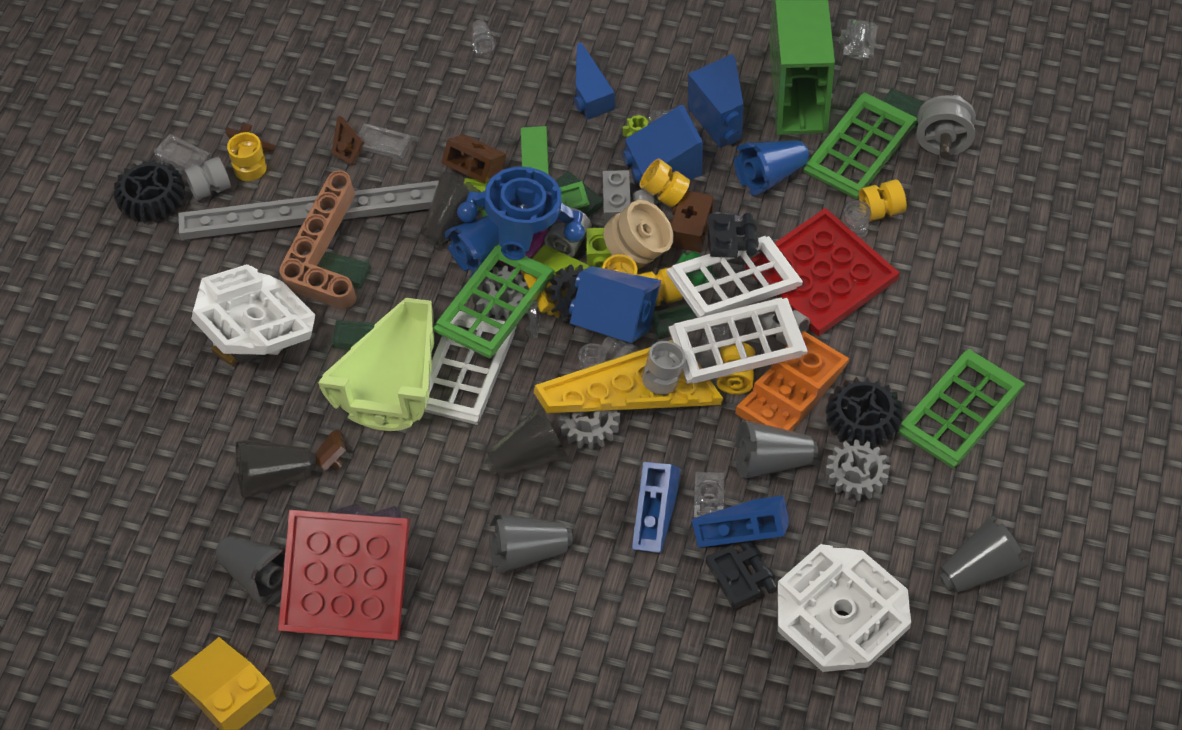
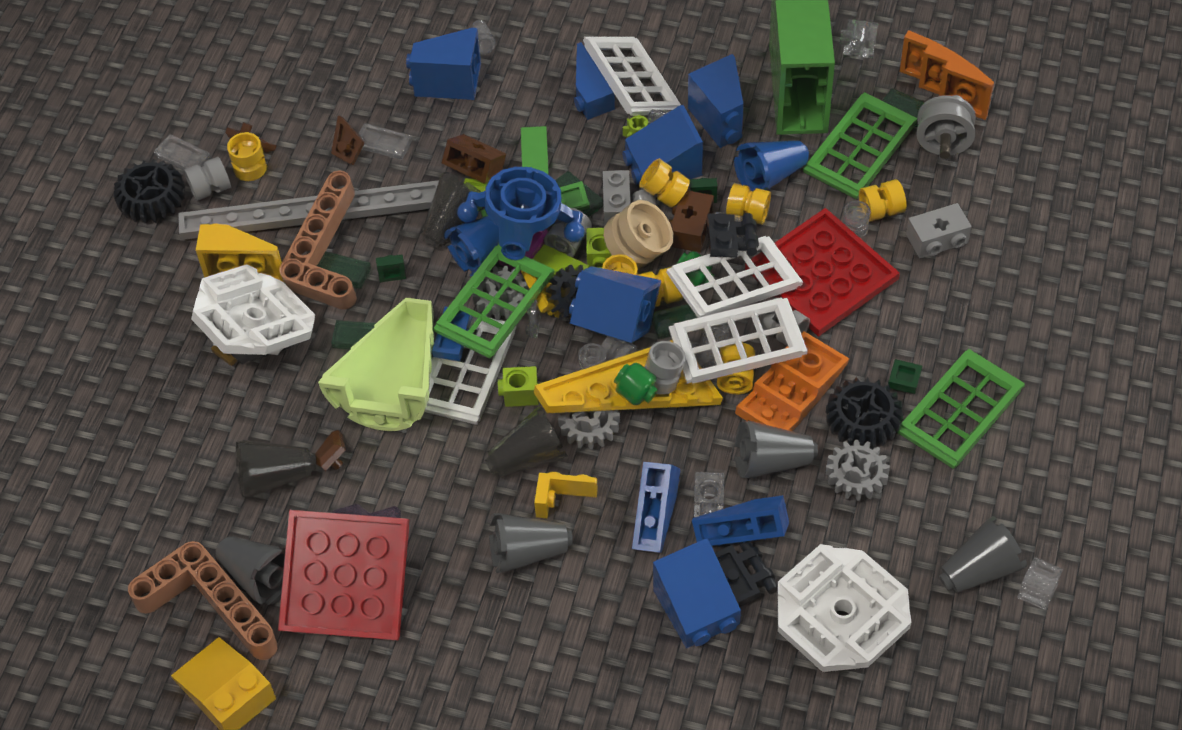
none -> nougat beam [128,541,278,660]
none -> yellow slope [196,223,284,282]
none -> dark green plate [376,254,406,283]
none -> blue slope [406,28,481,100]
none -> blue plate [432,306,472,361]
none -> lime brick [498,366,539,407]
none -> yellow bracket [534,472,598,518]
none -> white piece [583,37,681,116]
none -> green head [614,363,658,405]
none -> blue slope [653,538,741,649]
none -> dark green plate [690,178,717,203]
none -> yellow wheel [726,183,771,225]
none -> dark green plate [888,359,922,394]
none -> orange slope [899,30,994,120]
none -> light grey brick [906,203,972,258]
none -> clear brick [1018,557,1063,610]

